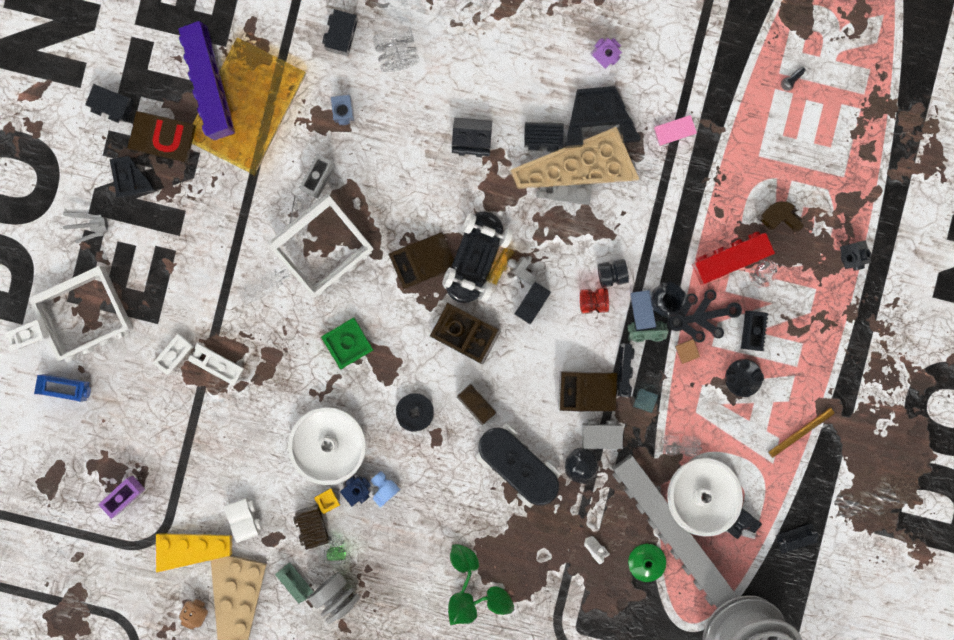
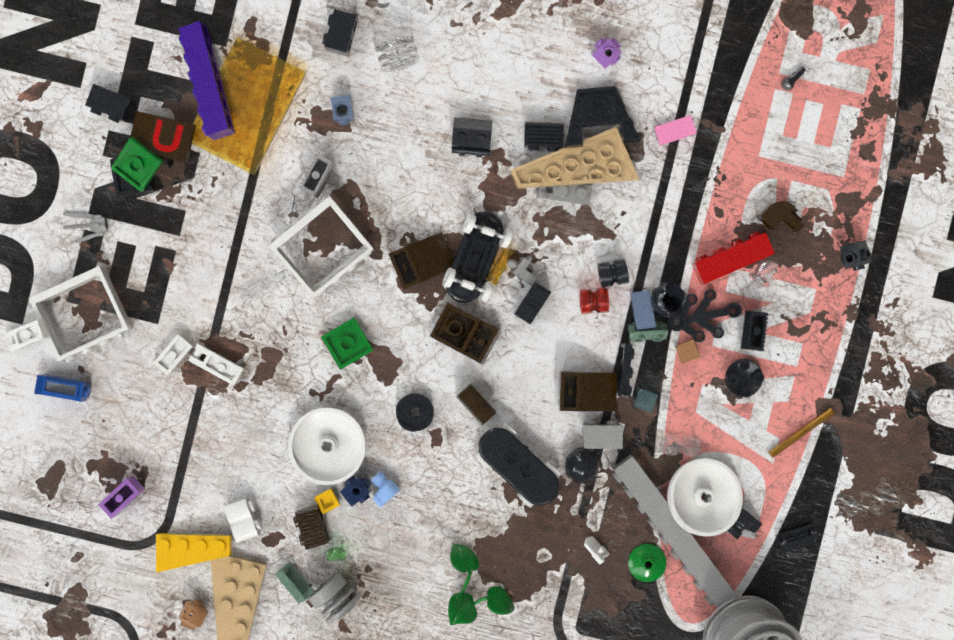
none -> green plate [111,137,164,192]

